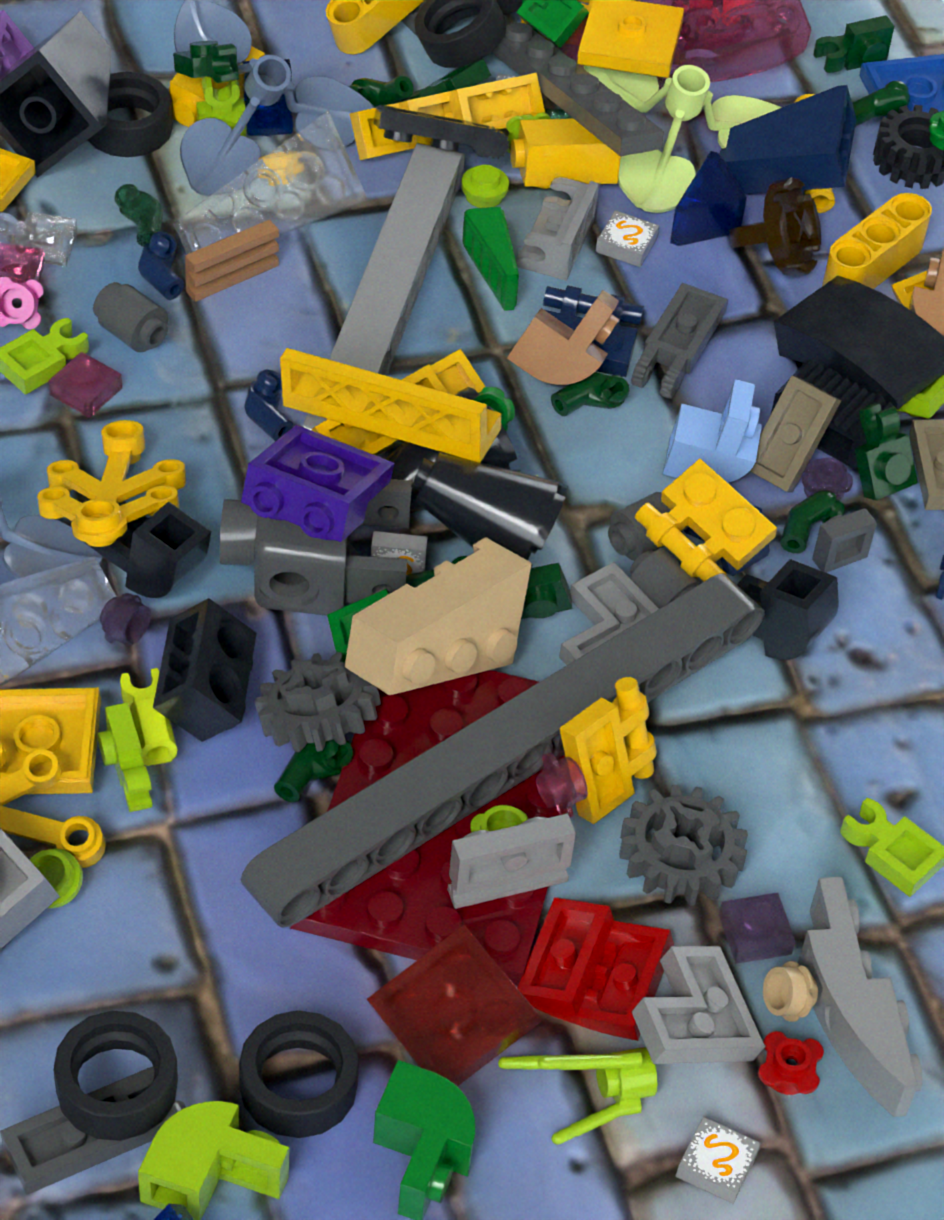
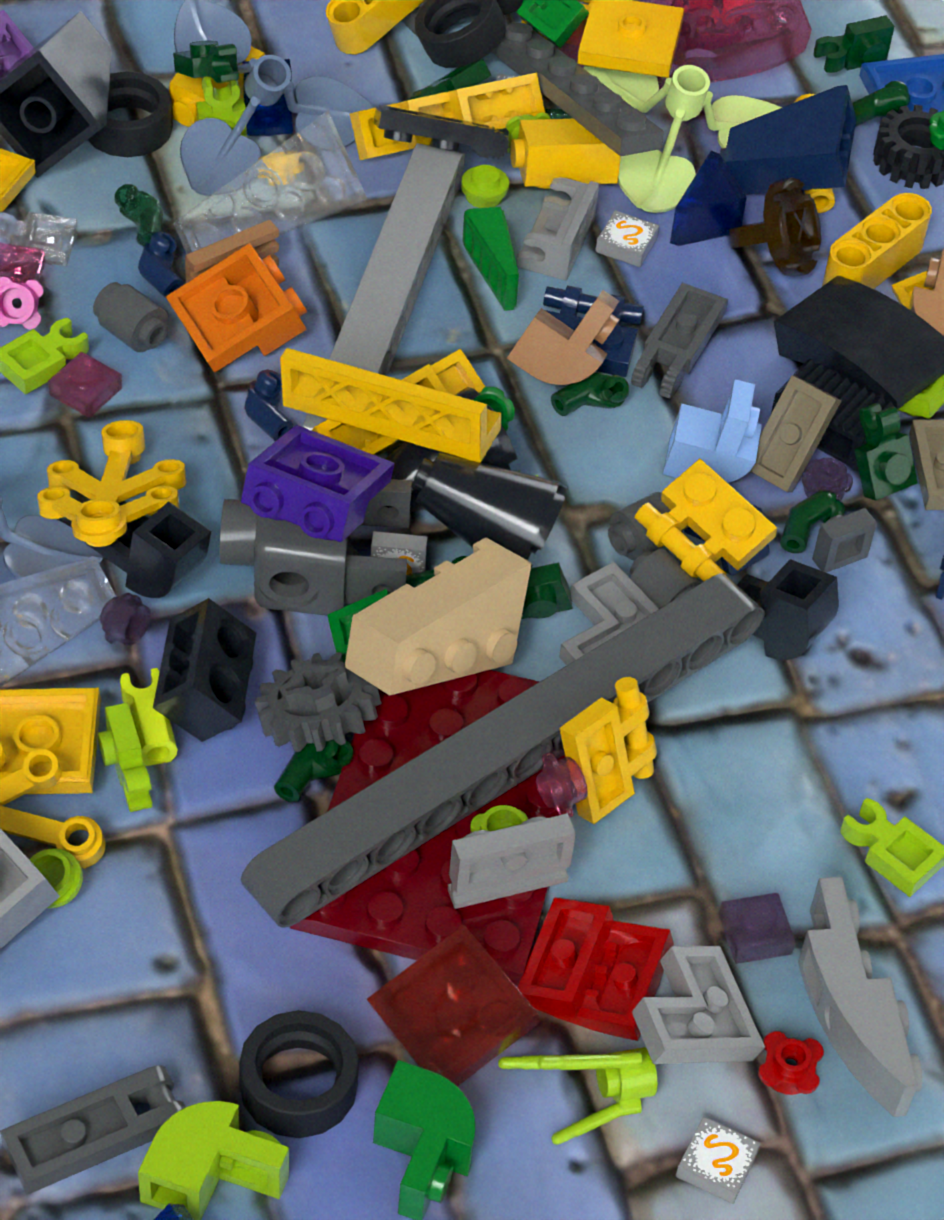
black tyre [53,1010,178,1141] -> none
dark green arm [349,75,414,108] -> none
dark grey gear [619,785,748,905] -> none
tan plate [763,961,818,1022] -> none
none -> orange plate [166,243,307,373]

